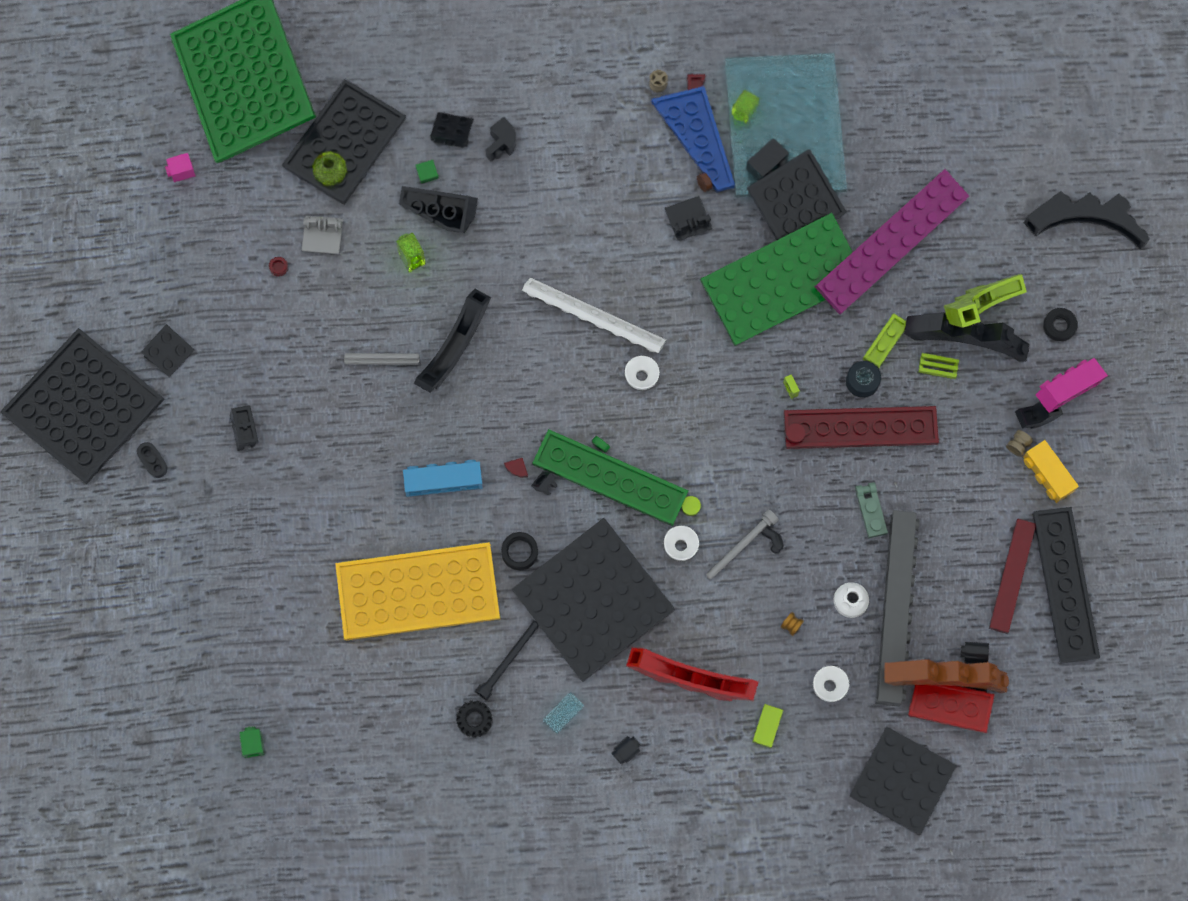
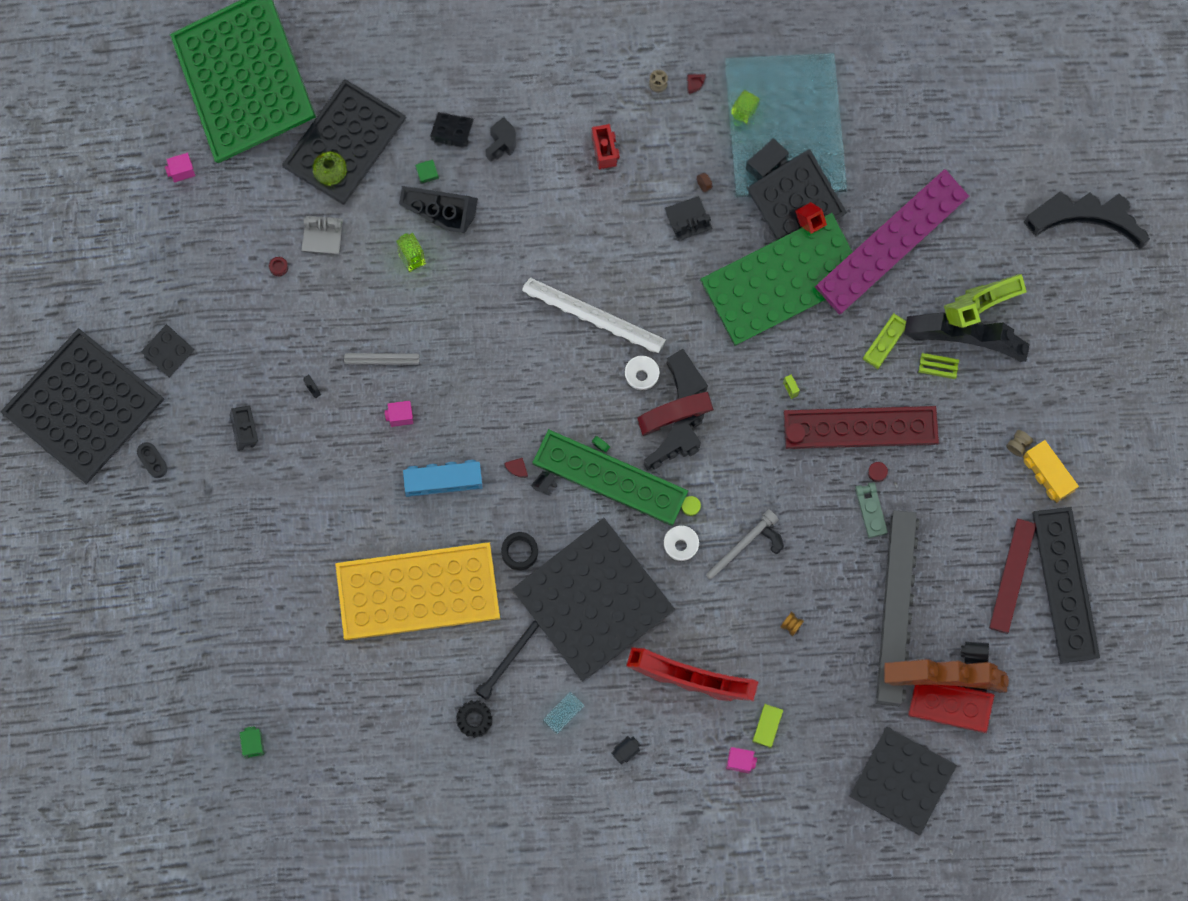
black arch [414,289,491,393] -> none
blue wing [651,86,735,192] -> none
white piece [813,666,849,702] -> none
white piece [833,582,869,618] -> none
black wheel [846,361,881,398] -> none
black brick [1015,401,1063,429] -> none
dark pink brick [1035,358,1108,413] -> none
black tyre [1043,308,1078,342] -> none
none -> black tile [303,374,321,398]
none -> dark pink brick [385,401,414,427]
none -> red brick [591,124,620,170]
none -> dark red slope [637,392,714,436]
none -> black arch [643,349,708,471]
none -> dark pink brick [726,747,757,774]
none -> red brick [796,202,827,234]
none -> dark red tile [868,462,888,482]

